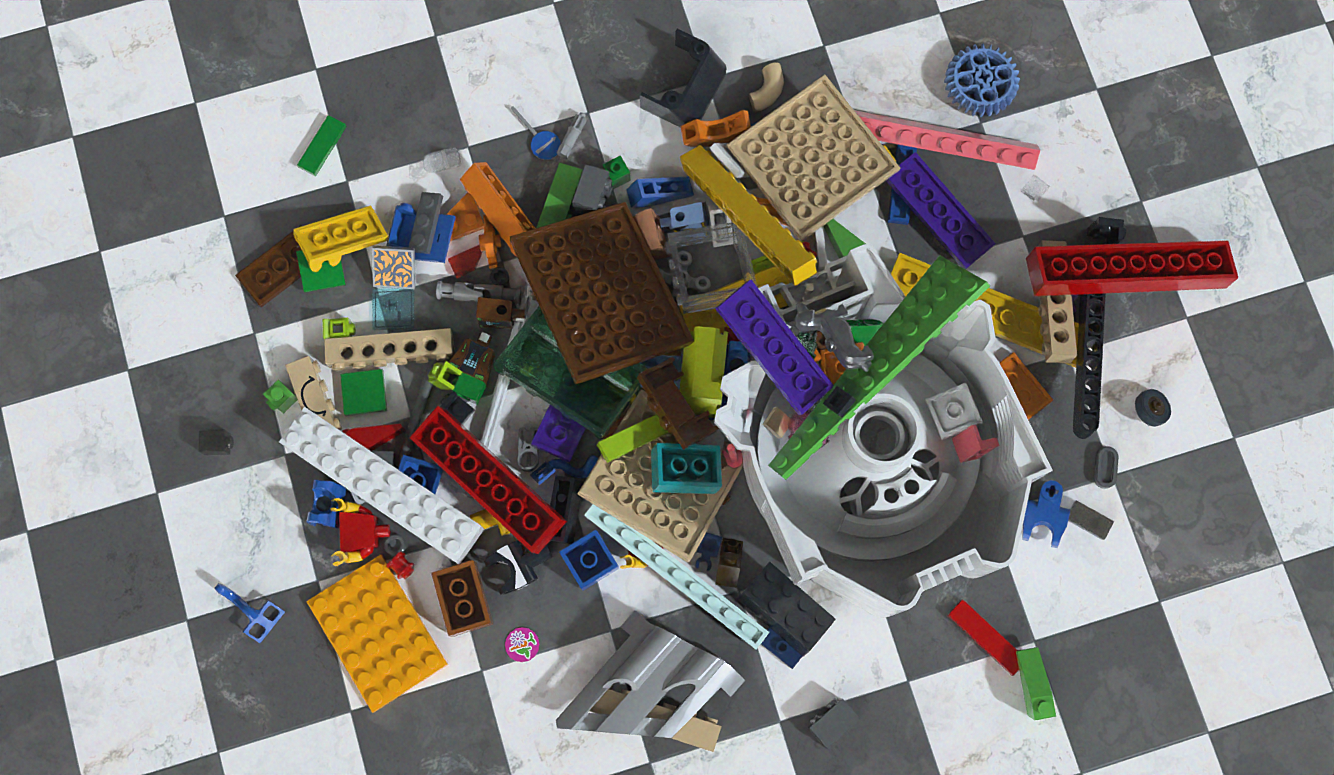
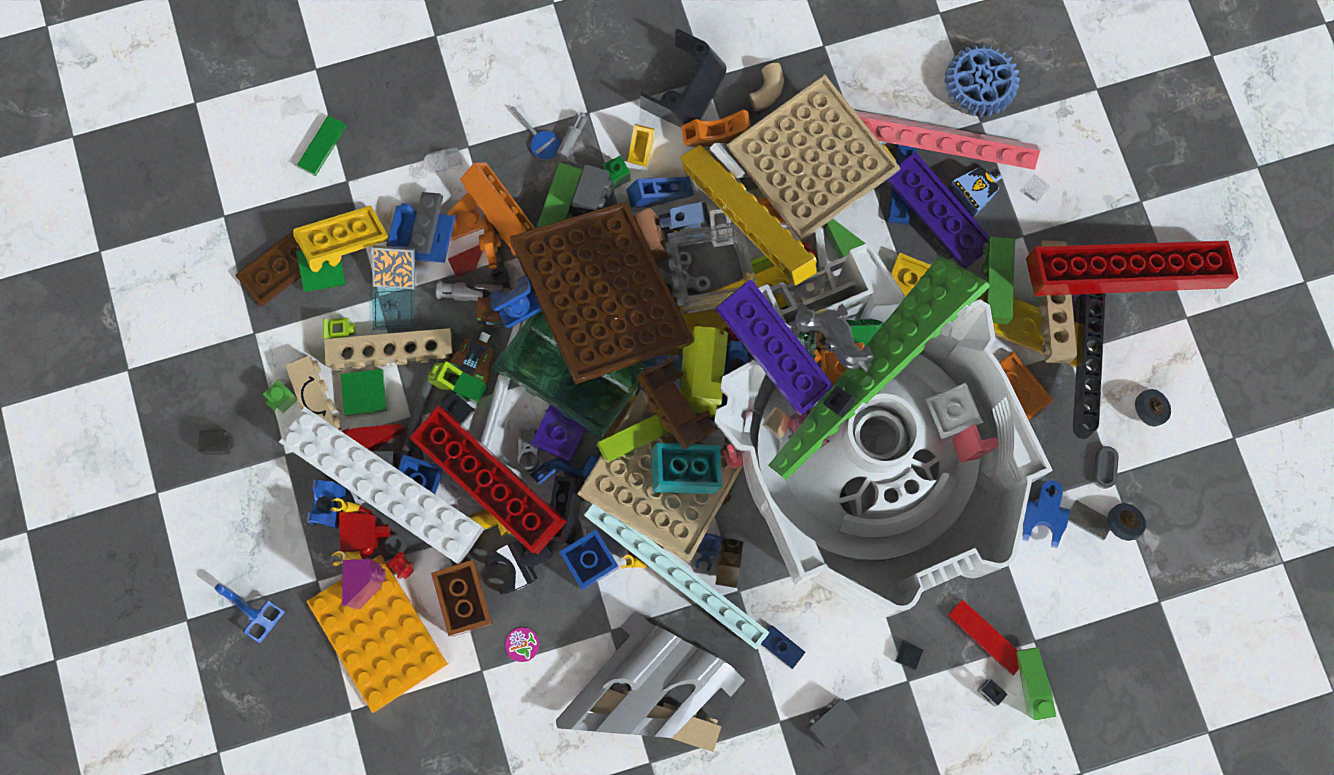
black brick [738,562,836,657] -> none
black bracket [1087,217,1126,244] -> none
none -> magenta slope [342,559,386,609]
none -> blue piece [490,275,541,328]
none -> yellow slope [627,124,655,167]
none -> black plate [894,641,923,670]
none -> torso [949,167,1002,217]
none -> black piece [977,679,1008,706]
none -> bright green brick [981,237,1015,324]
none -> black wheel [1107,503,1146,541]

